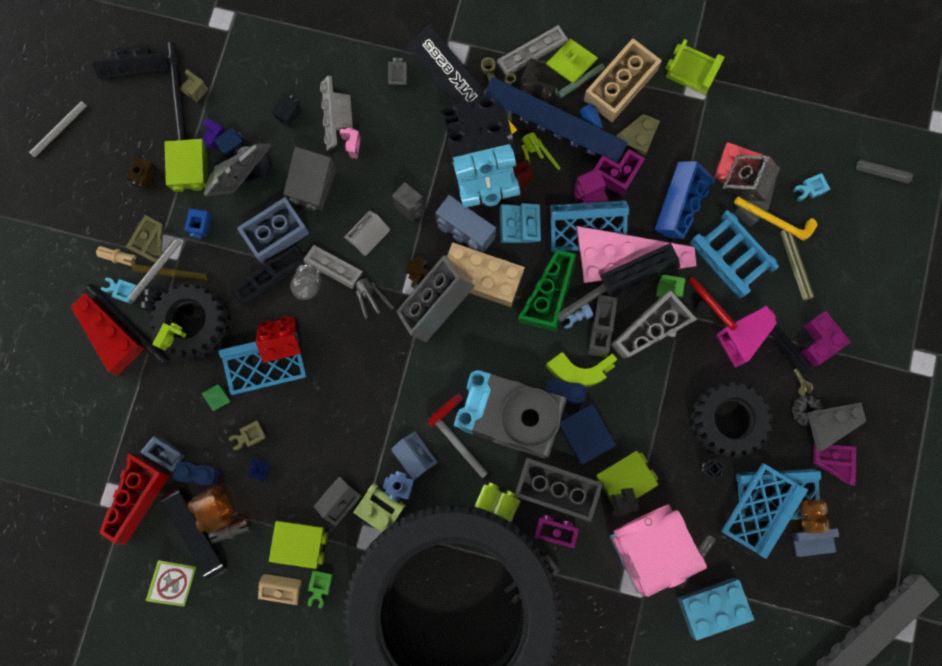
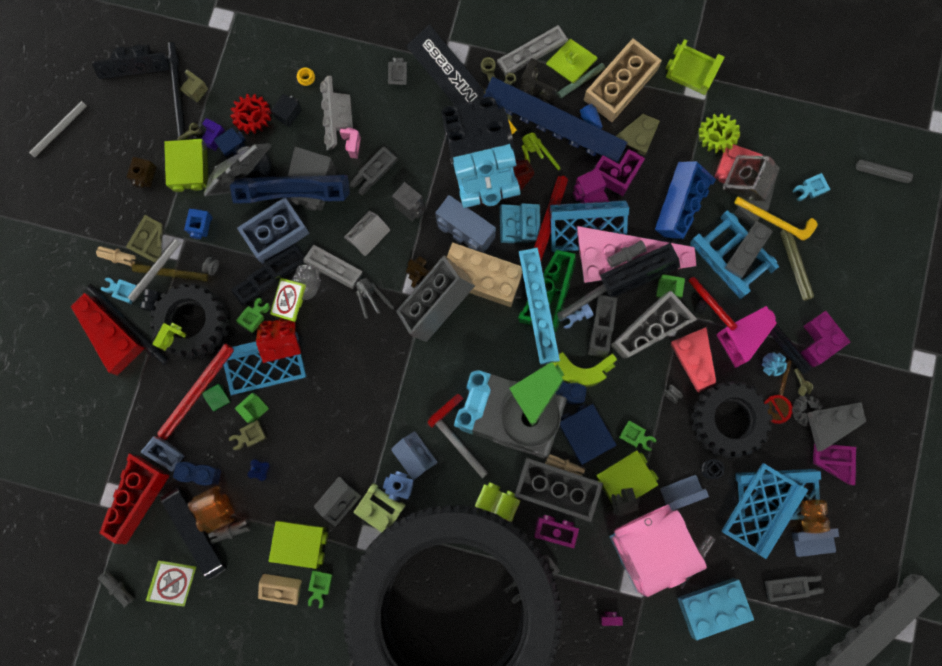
none -> dark grey pin [97,570,135,608]
none -> red axle [157,344,234,440]
none -> olive hand [177,123,203,140]
none -> dark grey bush [202,256,219,276]
none -> red gear [230,94,272,134]
none -> dark blue arch [230,175,350,203]
none -> bright green panel [235,393,269,424]
none -> bright green plate [236,298,270,333]
none -> piece [270,278,306,322]
none -> yellow plate [297,67,315,86]
none -> dark grey hinge [350,146,398,195]
none -> bright green slope [509,362,564,426]
none -> medium azure plate [519,248,560,365]
none -> red axle [534,176,568,262]
none -> tan axle [545,454,585,476]
none -> magenta plate [600,611,623,626]
none -> dark grey pin [607,240,647,269]
none -> bright green plate [619,421,657,452]
none -> sand blue panel [660,475,709,511]
none -> dark grey bush [664,385,683,404]
none -> coral wing [671,327,716,393]
none -> lime gear [698,114,740,153]
none -> dark grey plate [724,221,773,279]
none -> medium azure gear [762,352,787,376]
none -> piece [764,360,792,424]
none -> dark grey hinge [764,575,824,602]

